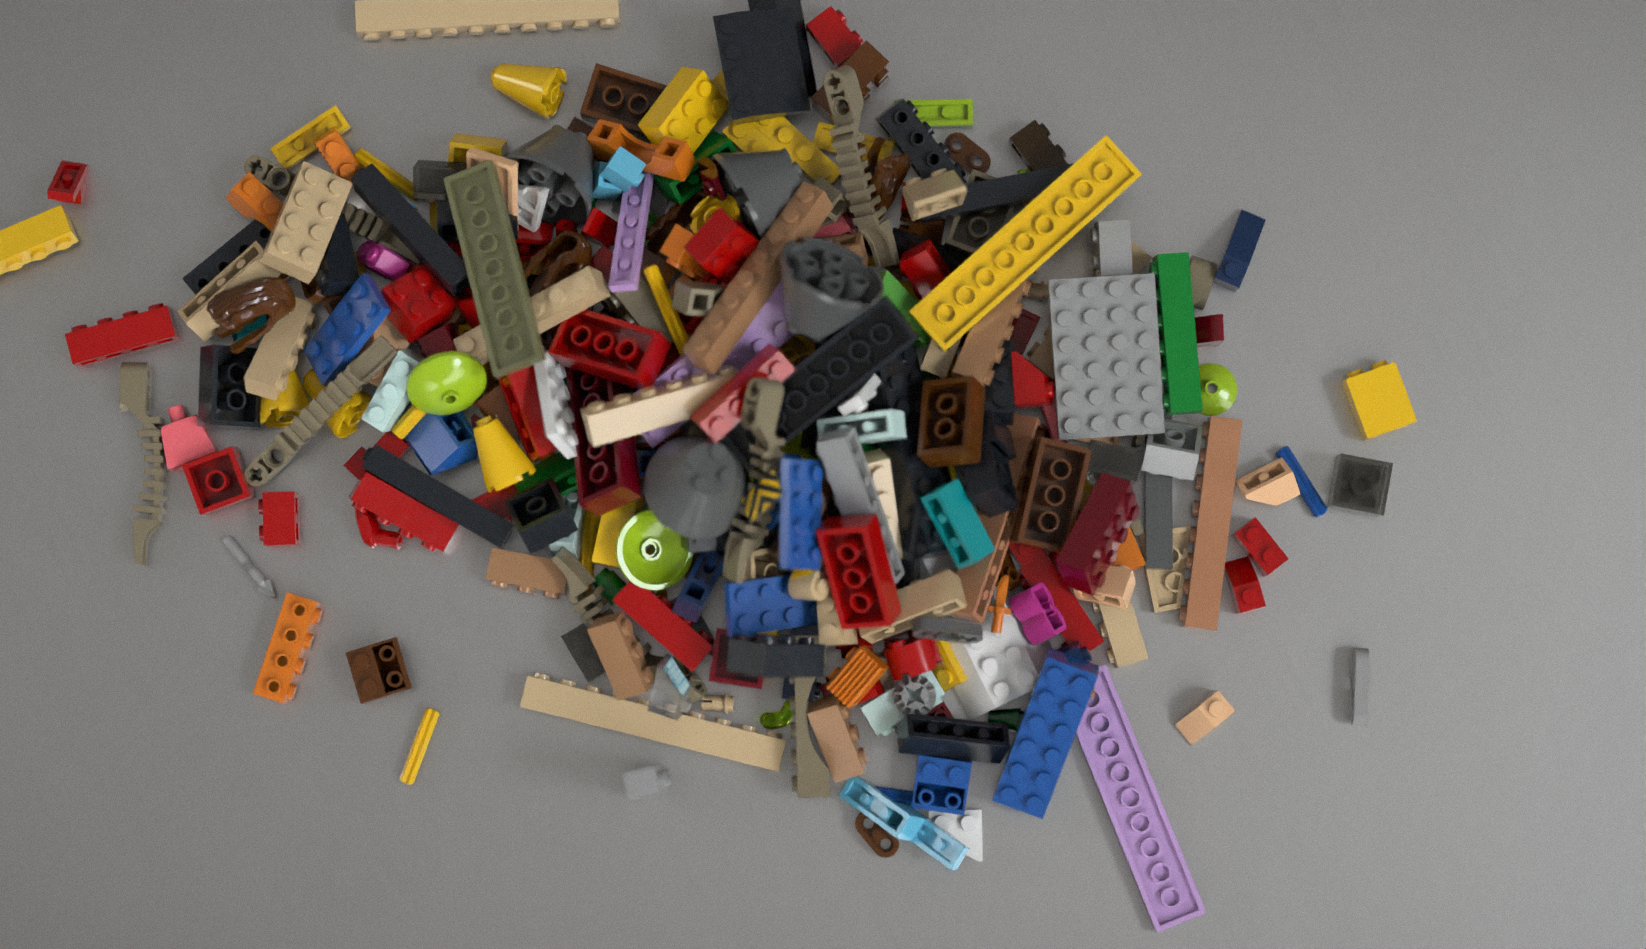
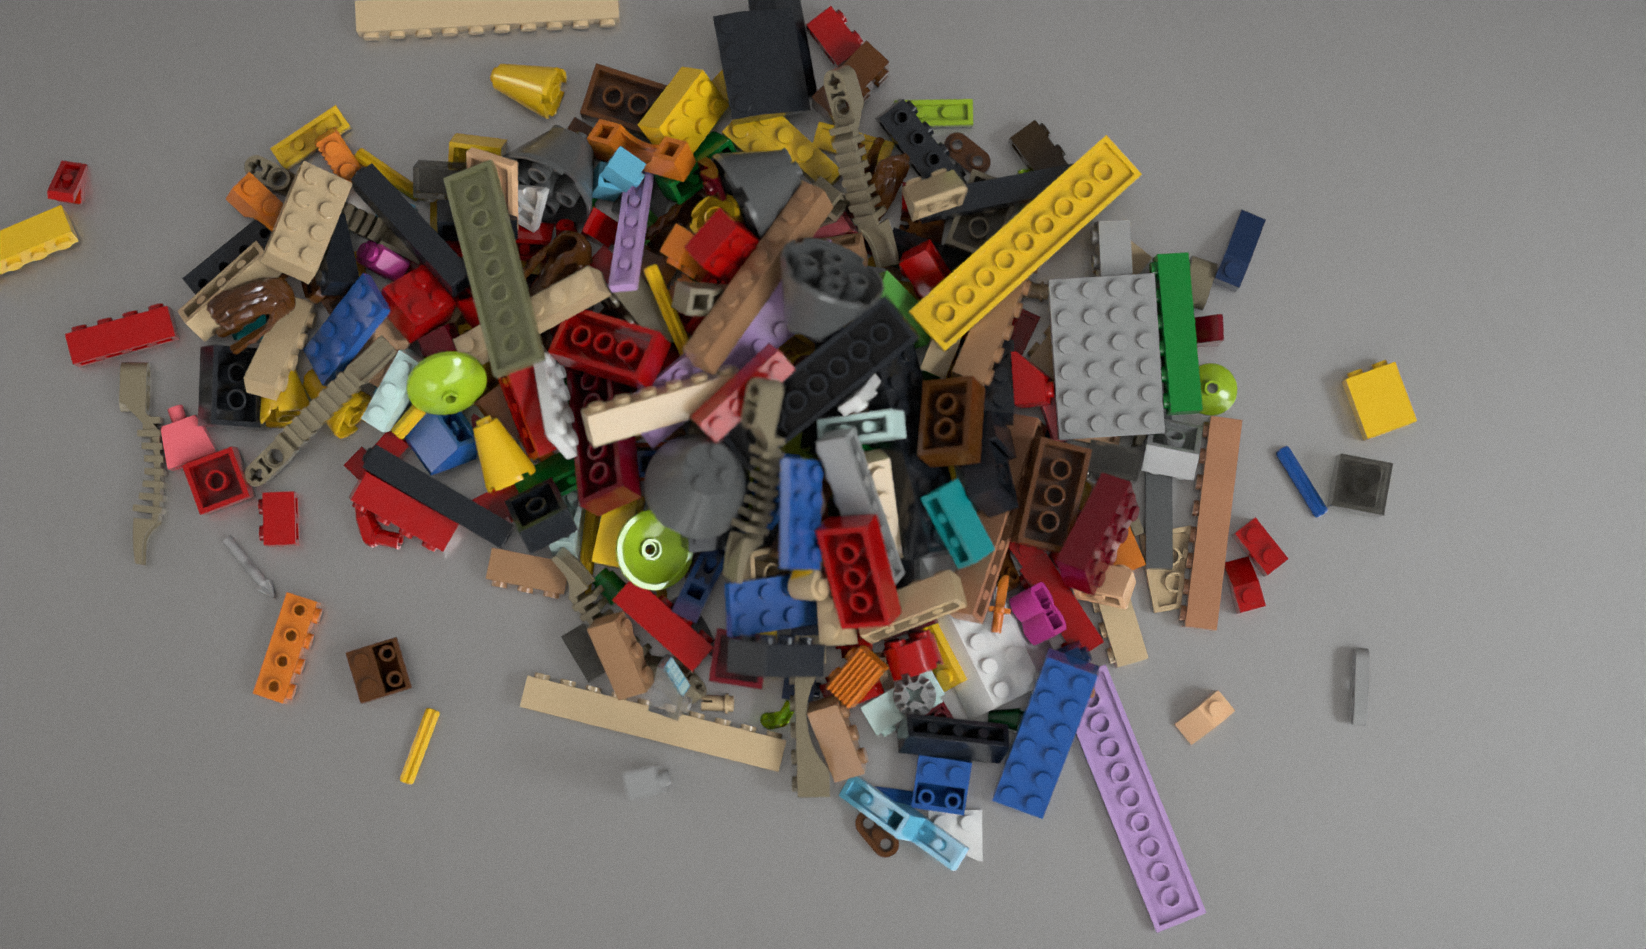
sticker [741,470,783,523] -> none
dark grey beam [912,617,983,644] -> none
light nougat slope [1235,457,1300,506] -> none

